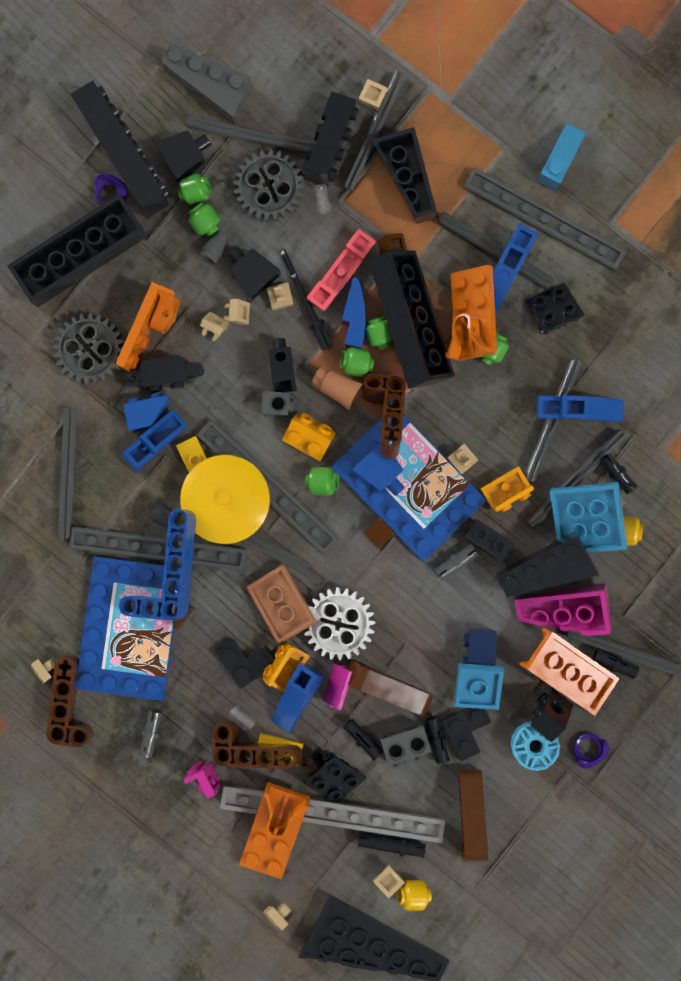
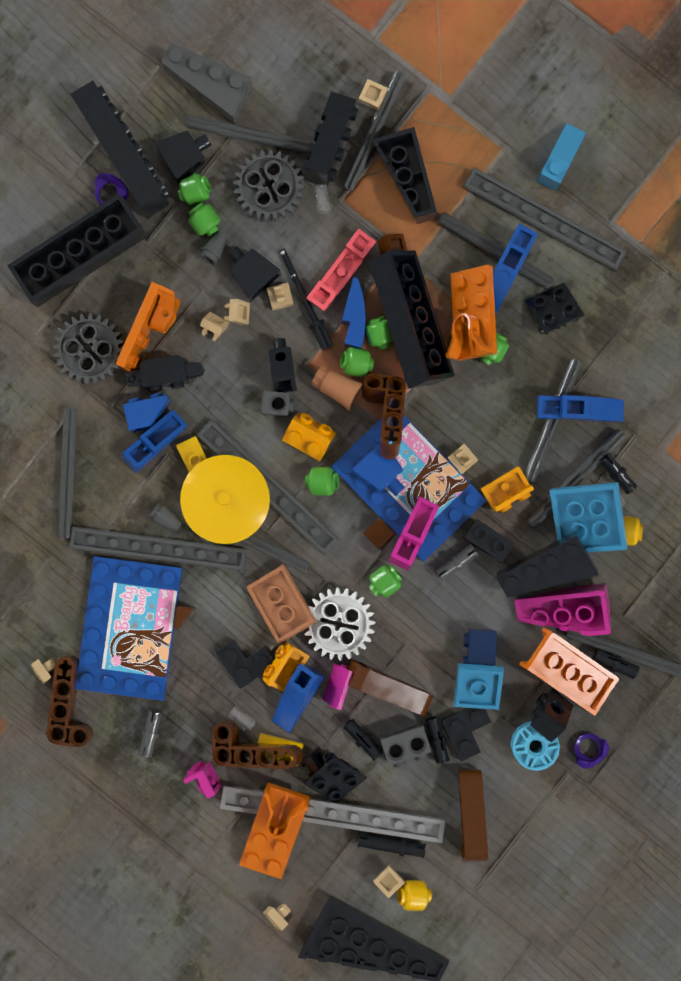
blue beam [119,509,196,621] -> none
none -> bright green head [369,565,403,598]
none -> dark pink slope [388,496,439,571]

